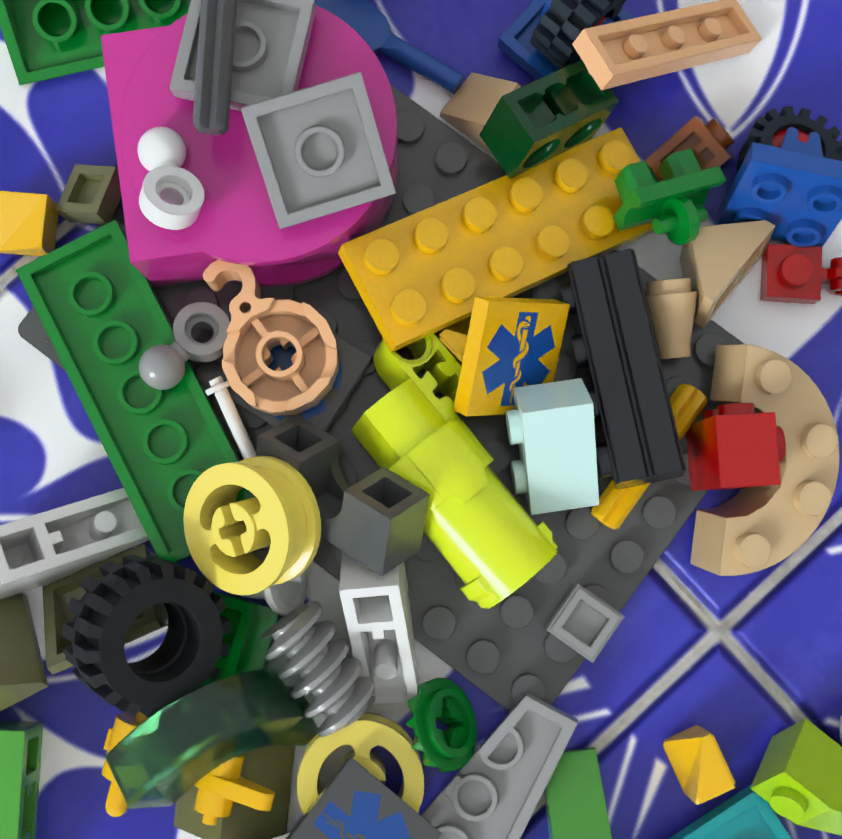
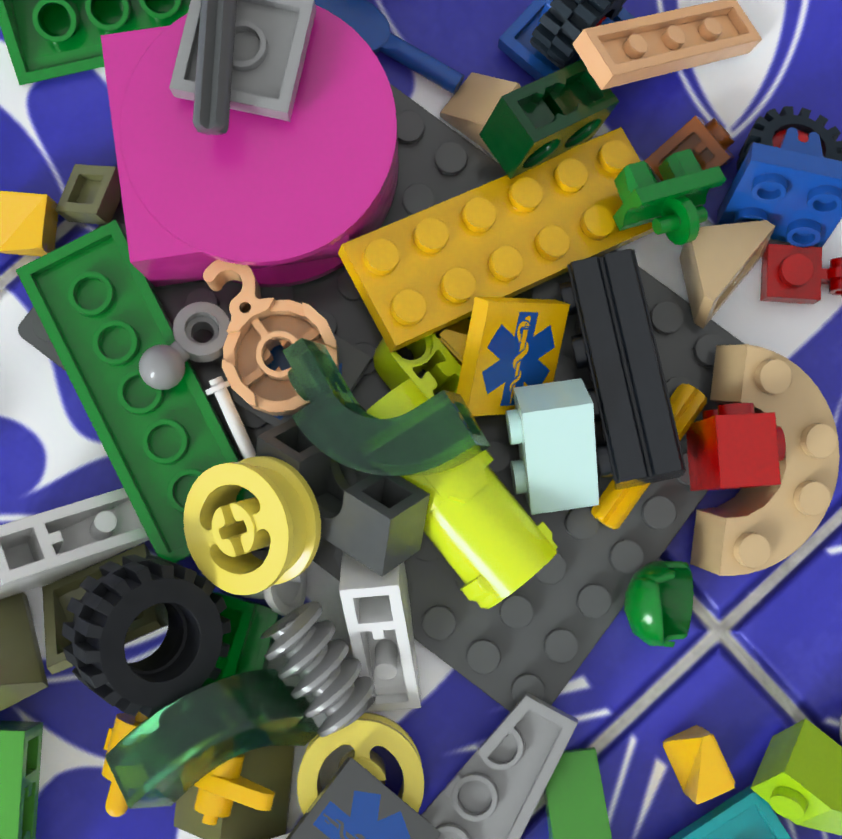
white plate [137,127,205,230] -> none
light grey plate [241,72,396,229] -> none
green gear [406,678,477,773] -> none
light grey tile [544,583,625,663] -> none
tan cone [645,278,698,359] -> none
none -> clear green arch [283,338,491,476]
none -> green hair [624,561,694,647]

